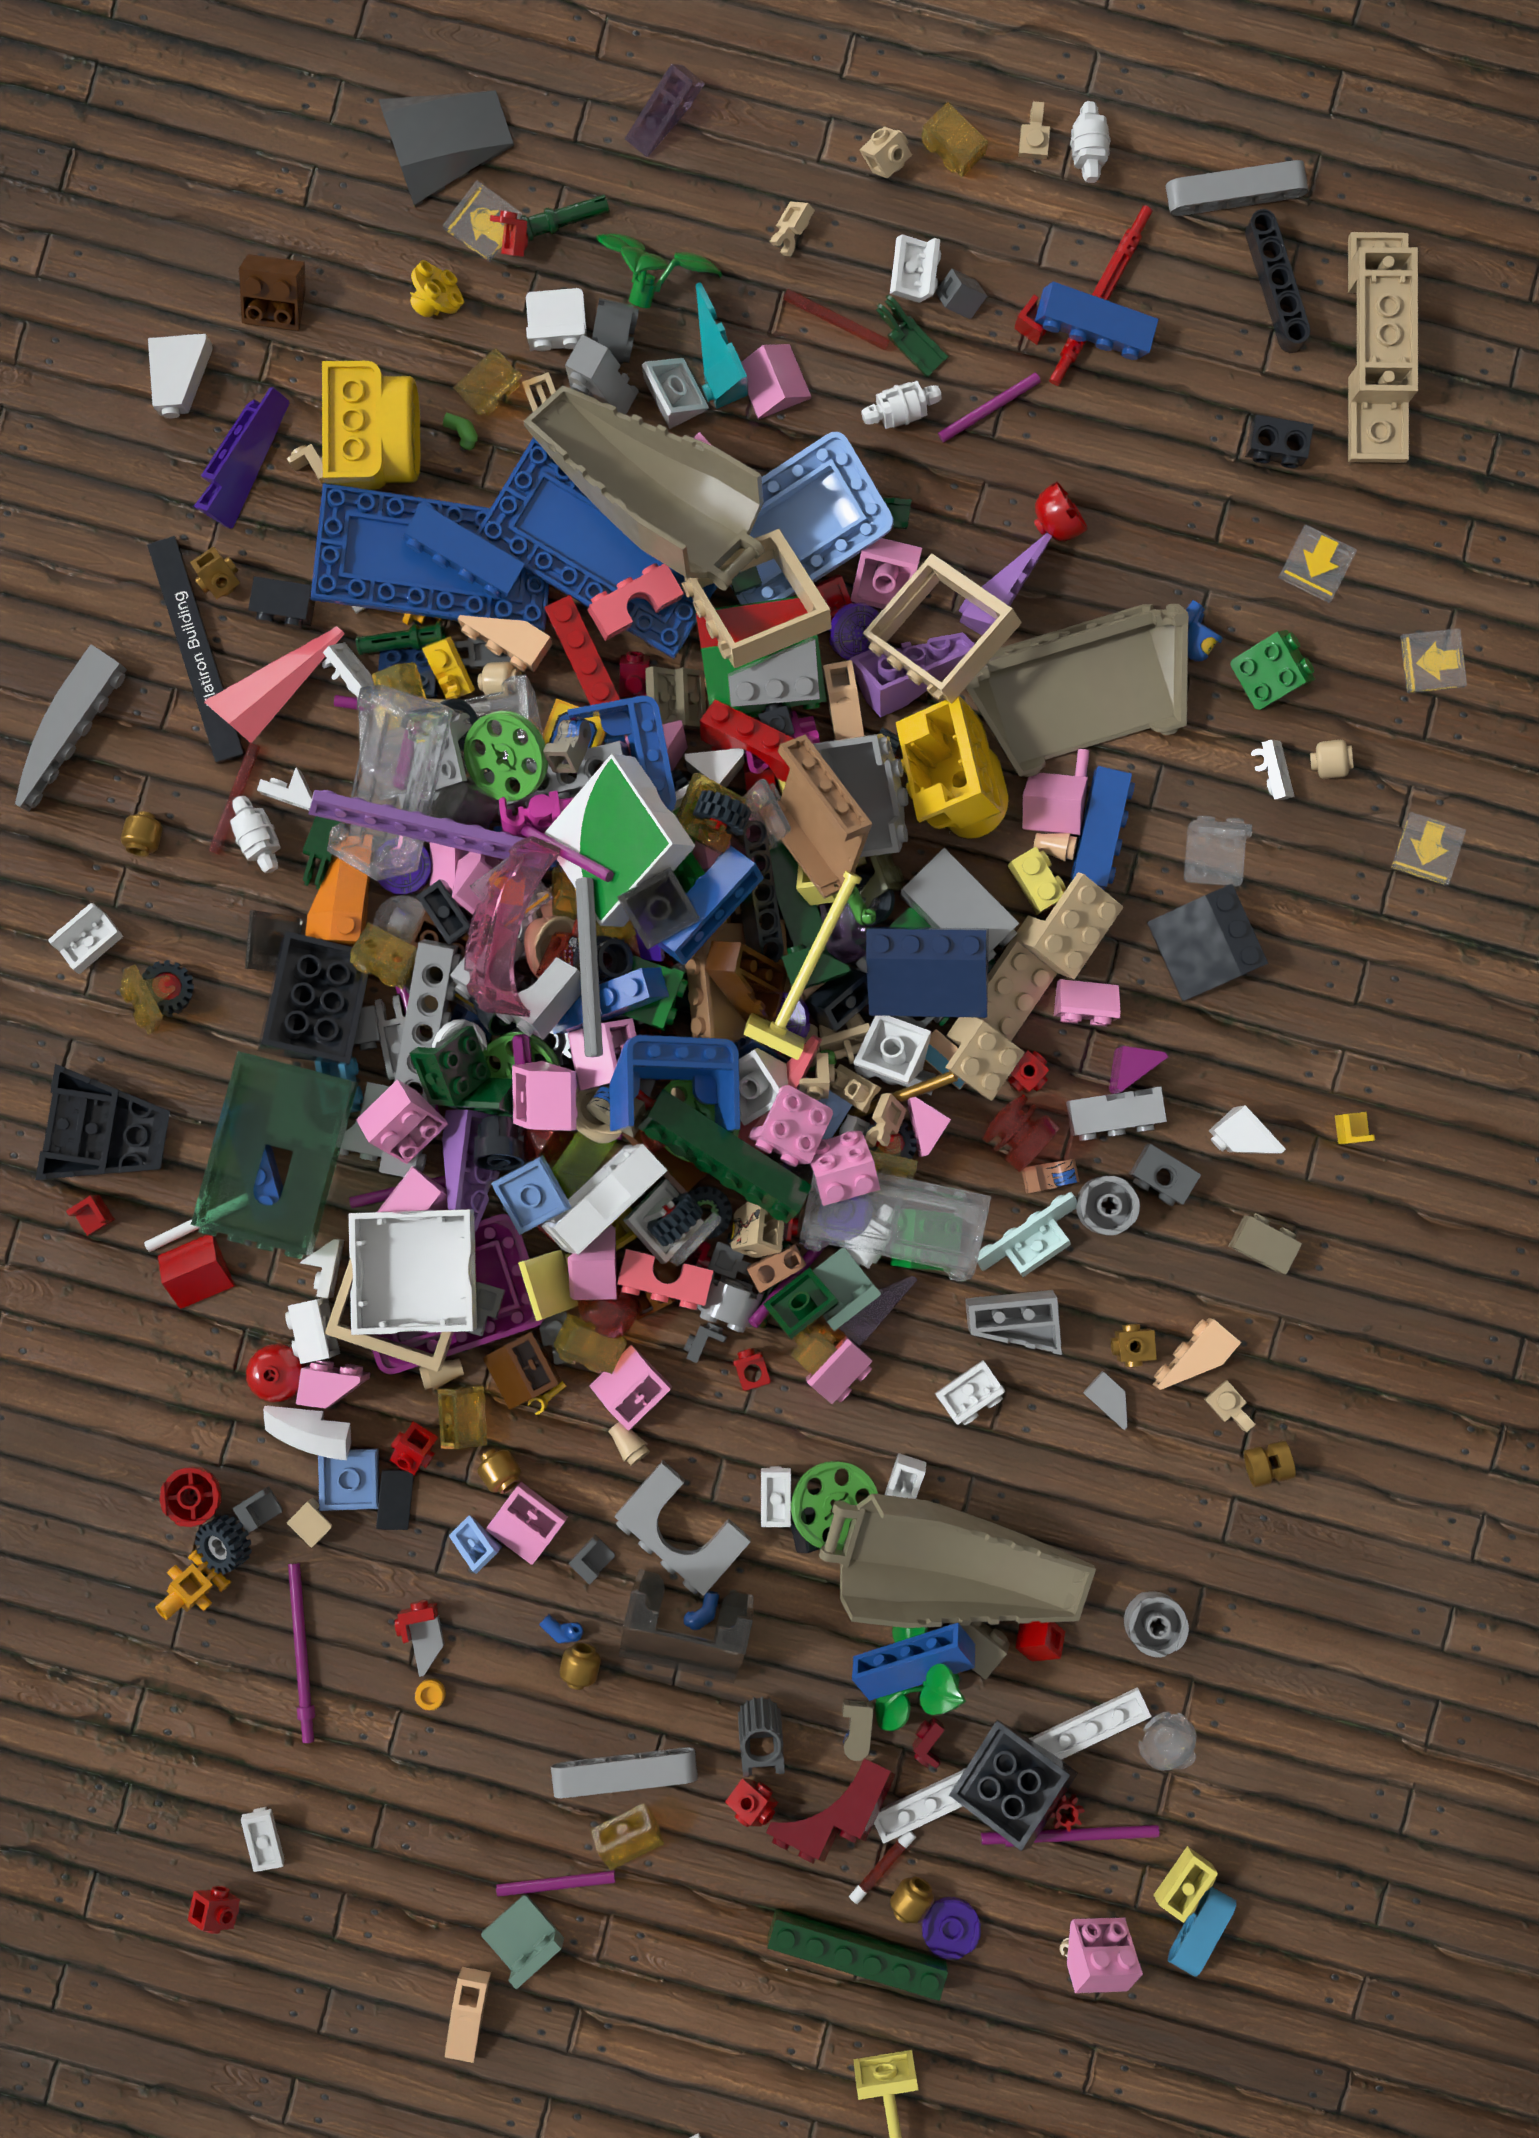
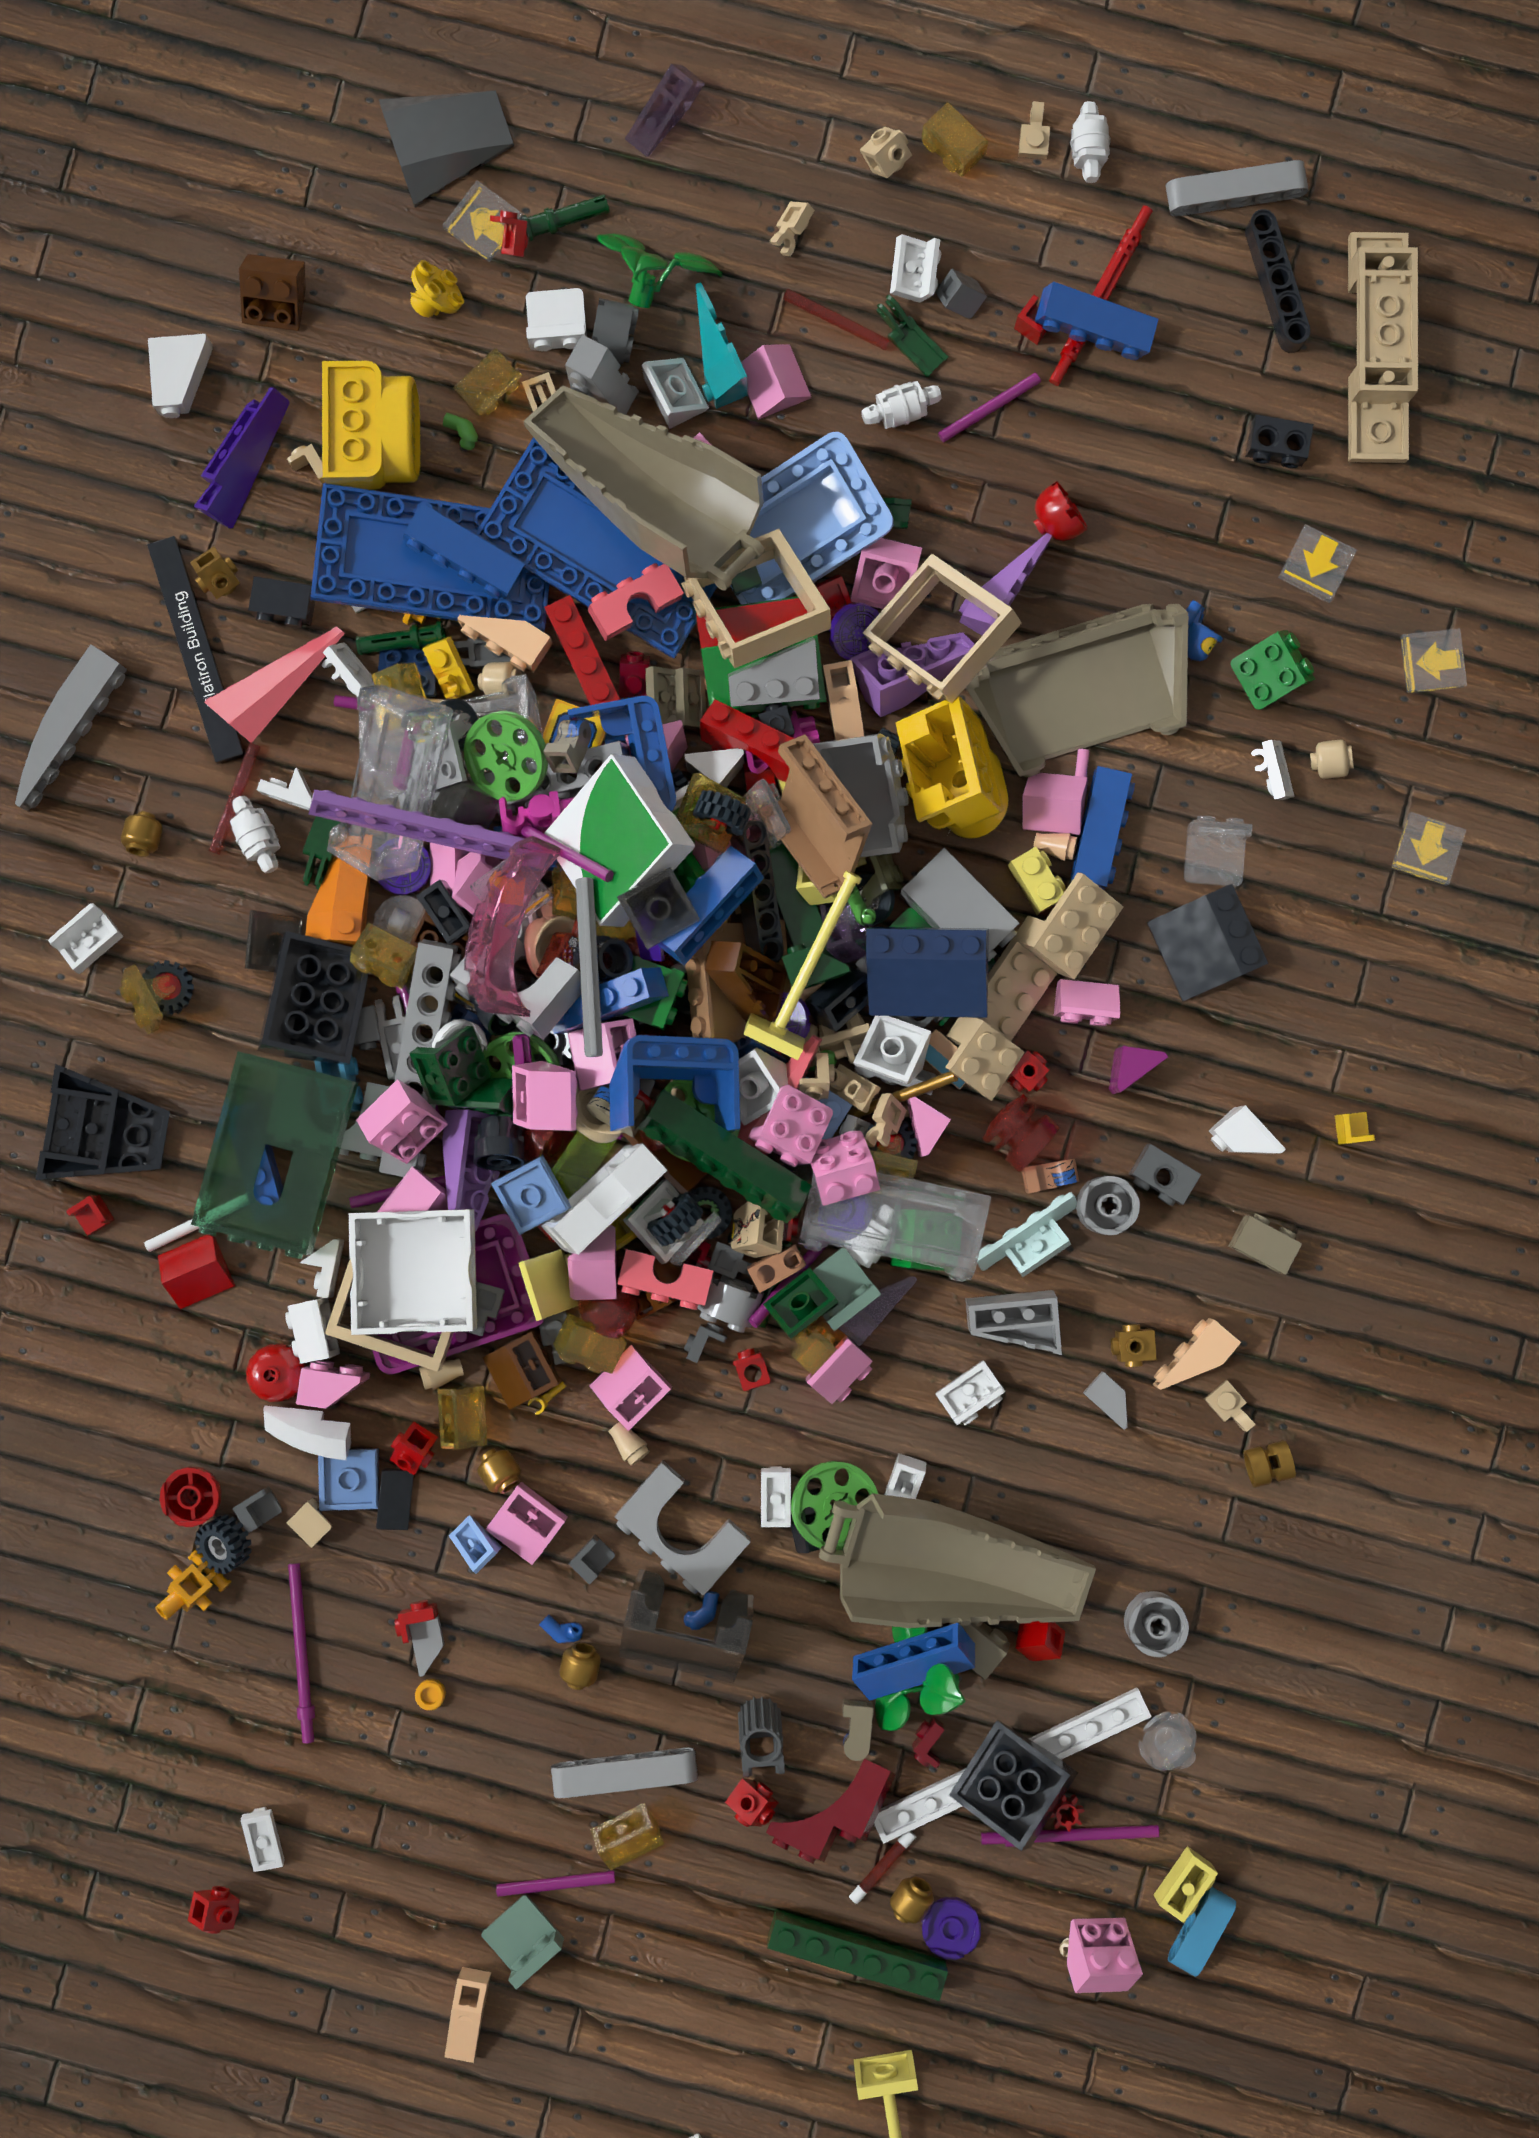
light grey wedge [1066,1086,1167,1141] -> none

